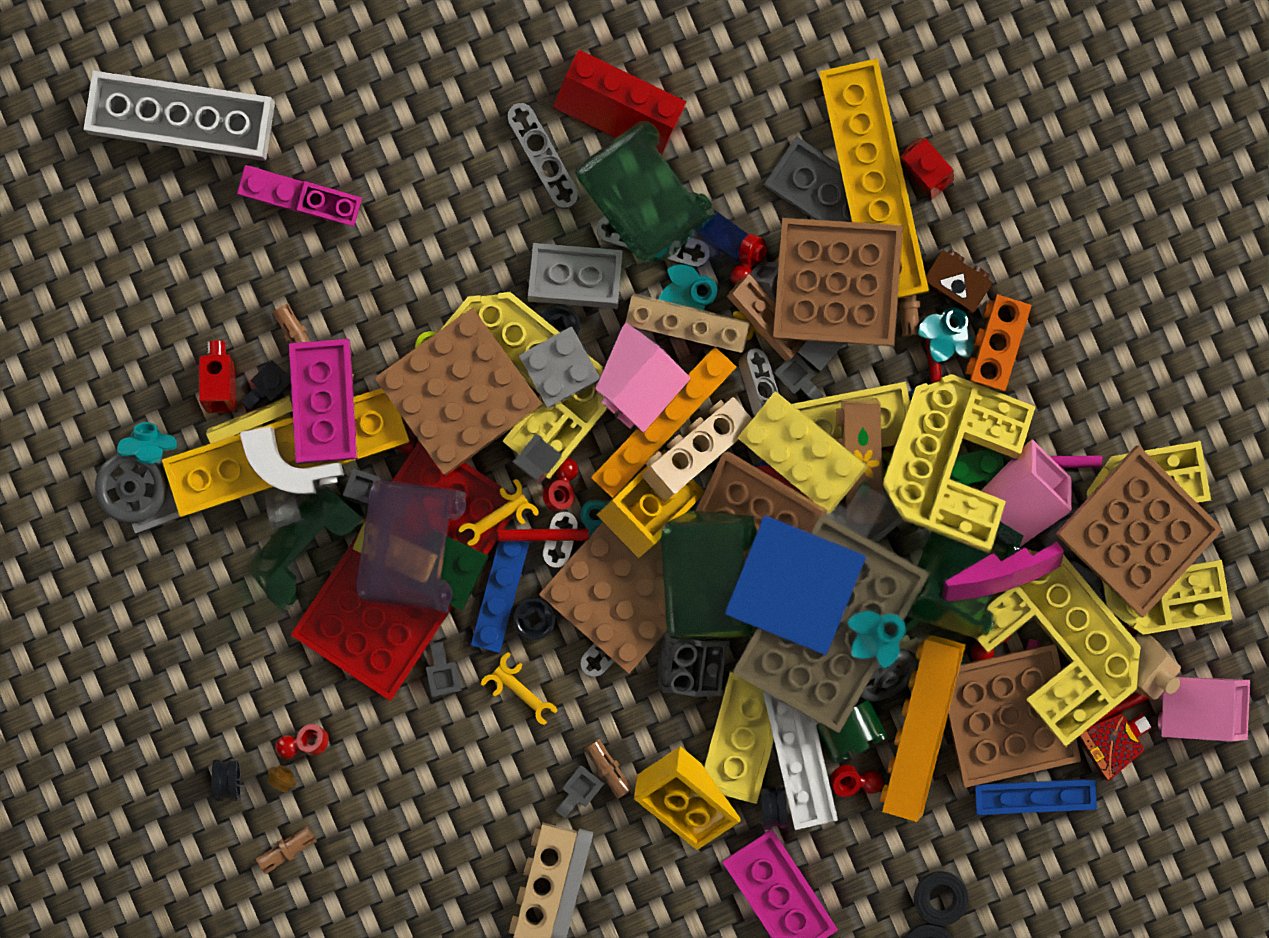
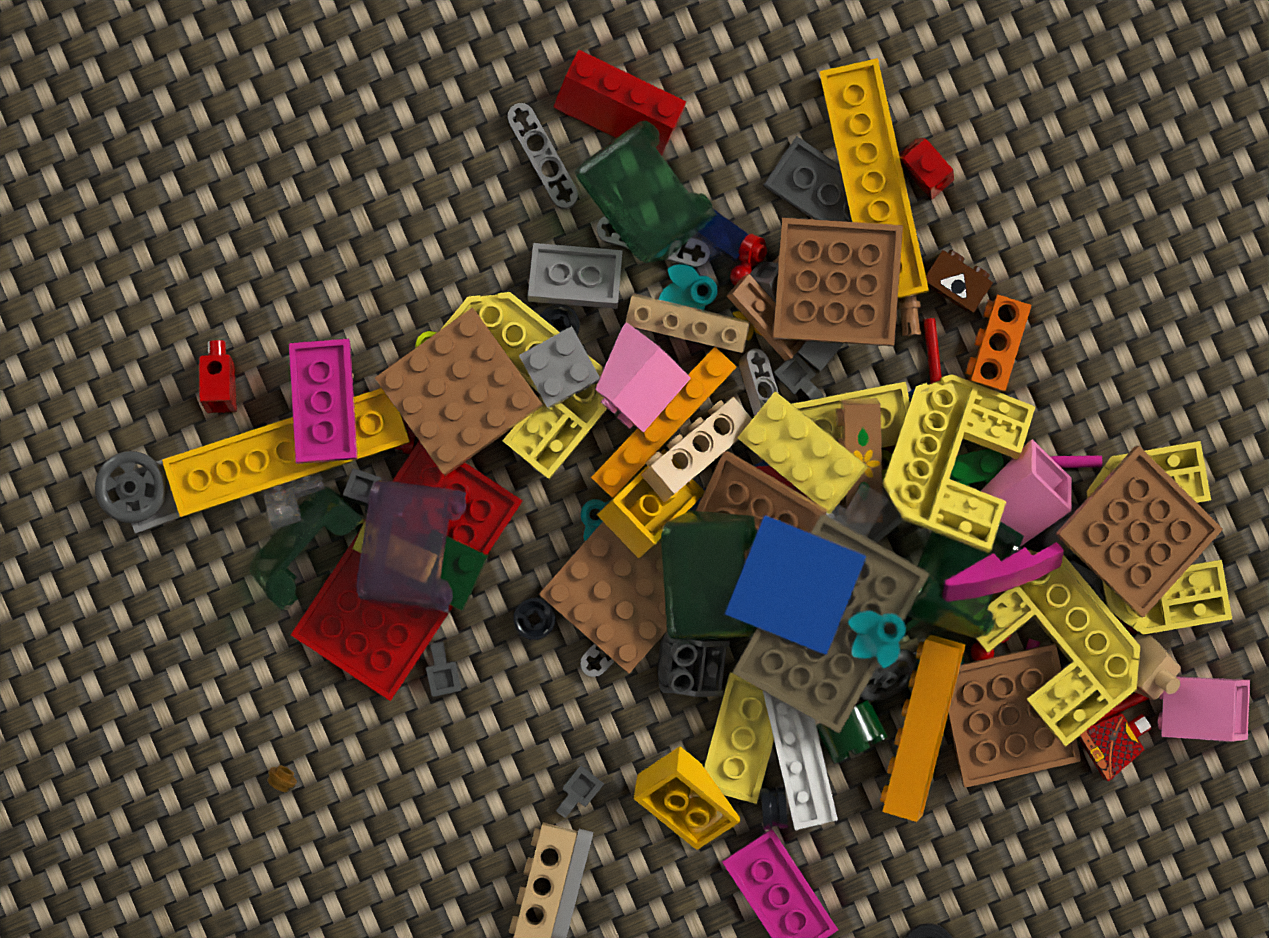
white brick [84,71,275,161] -> none
teal plate [117,422,177,465] -> none
light yellow plate [206,395,293,444] -> none
black wheel [212,759,241,802] -> none
dark pink slope [236,165,362,227] -> none
white arch [240,427,344,494] -> none
black plate [241,360,291,411] -> none
medium nougat pin [256,826,317,874] -> none
medium nougat pin [272,303,310,343] -> none
red plate [275,724,329,759] -> none
yellow bar [459,479,539,546] -> none
blue plate [471,541,530,653] -> none
yellow bar [481,652,558,725] -> none
red bar [498,529,589,542] -> none
dark grey panel [514,434,562,484] -> none
red plate [543,458,578,511] -> none
white beam [543,512,578,567] -> none
medium nougat pin [584,739,633,799] -> none
red plate [830,765,884,797] -> none
black tyre [914,871,969,926] -> none
teal plate [917,307,974,363] -> none
blue plate [974,779,1097,815] -> none

